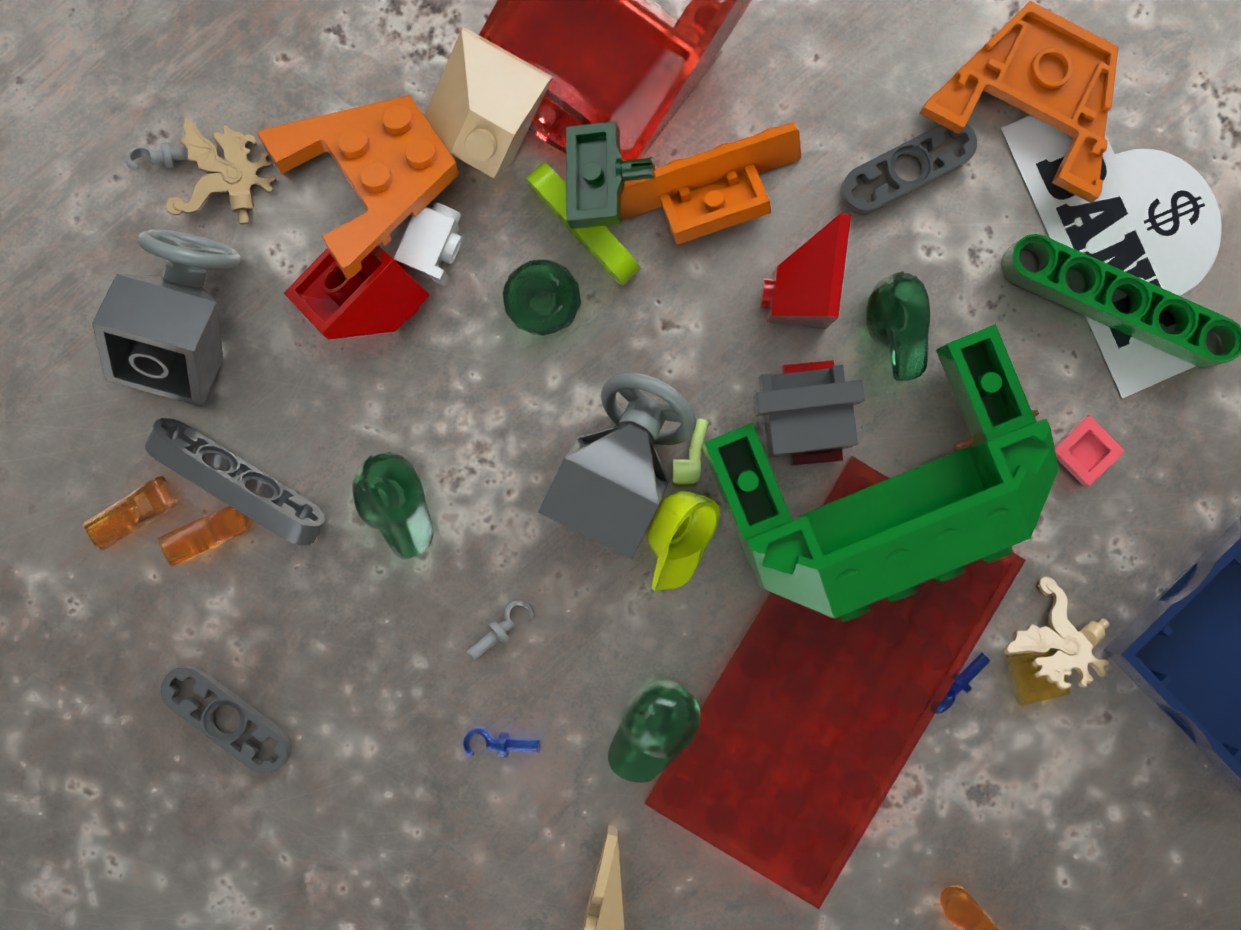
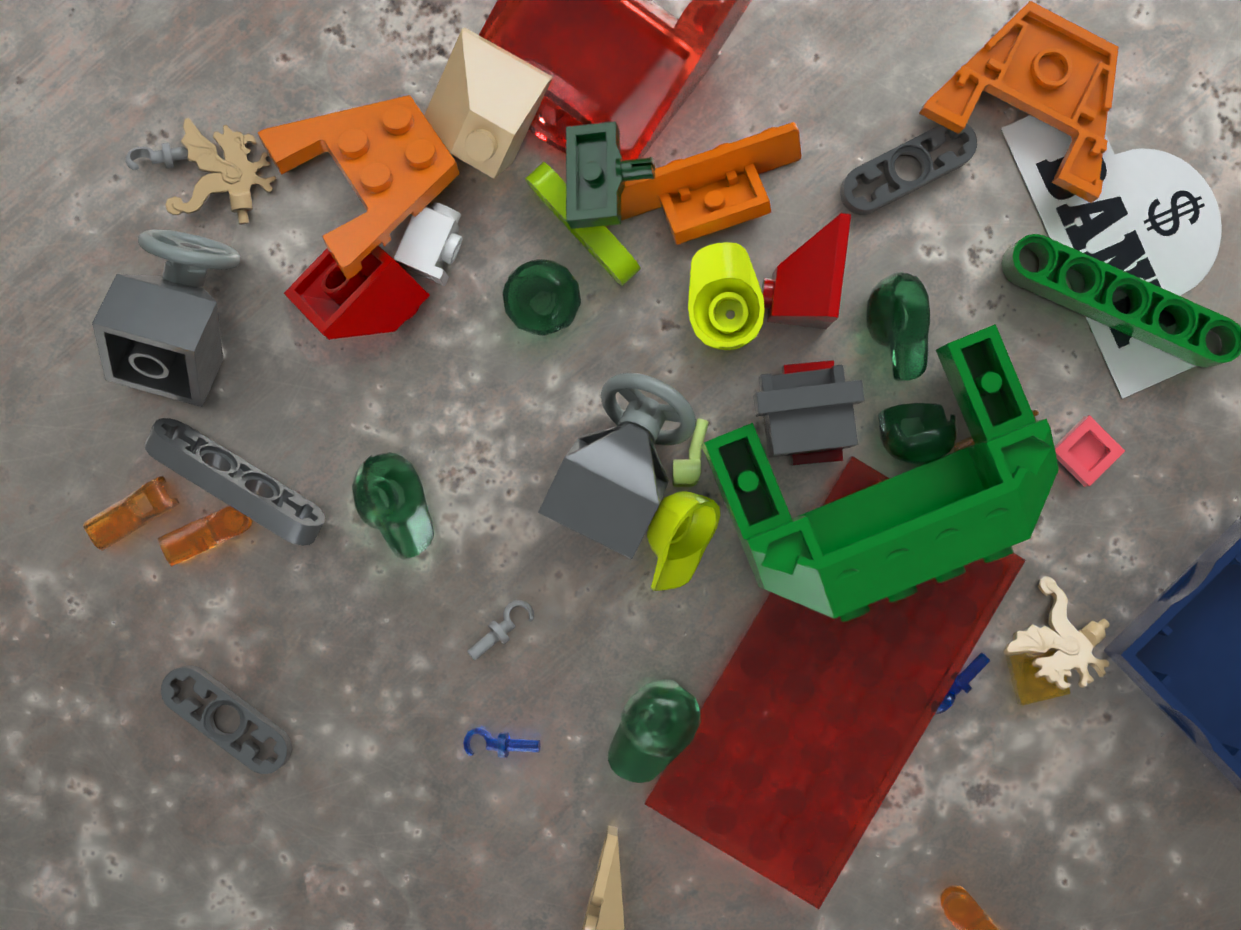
none -> neon yellow cap [688,242,765,350]
none -> clear green hair [878,403,958,464]

